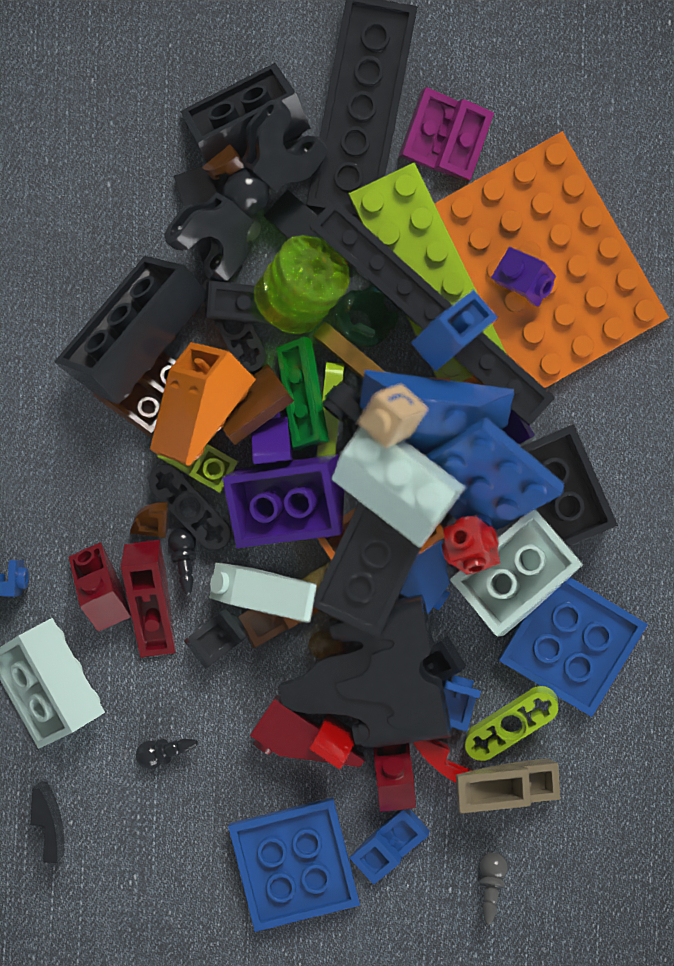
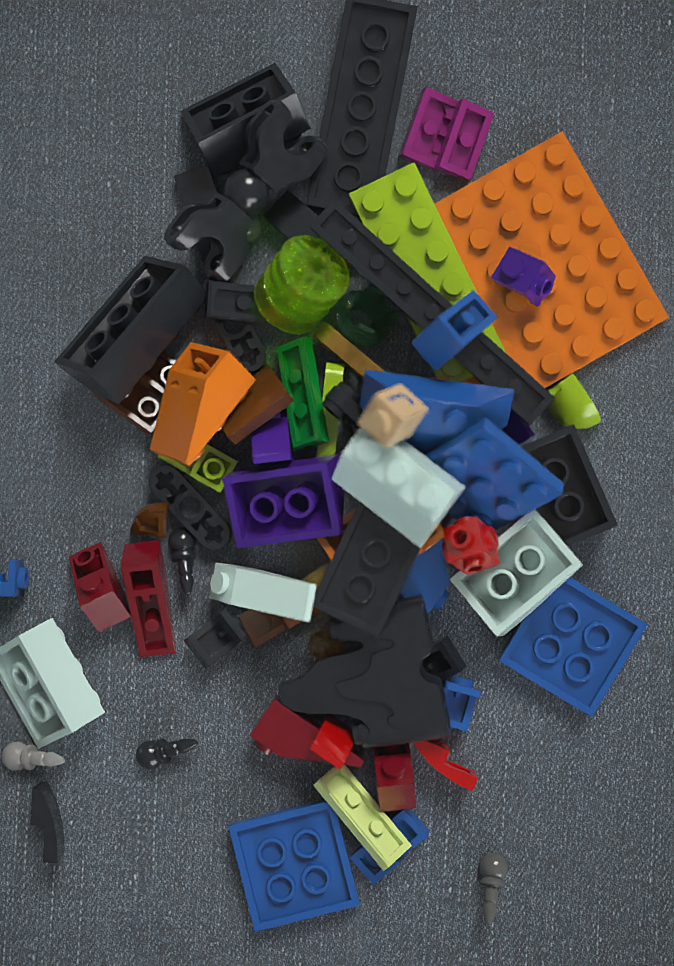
reddish brown tile [202,144,244,179] -> none
dark tan slope [456,758,560,814] -> none
lime beam [465,686,558,761] -> none
none -> light grey bar [2,742,65,771]
none -> yellowish green tile [313,765,412,871]
none -> lime brick [547,374,601,429]

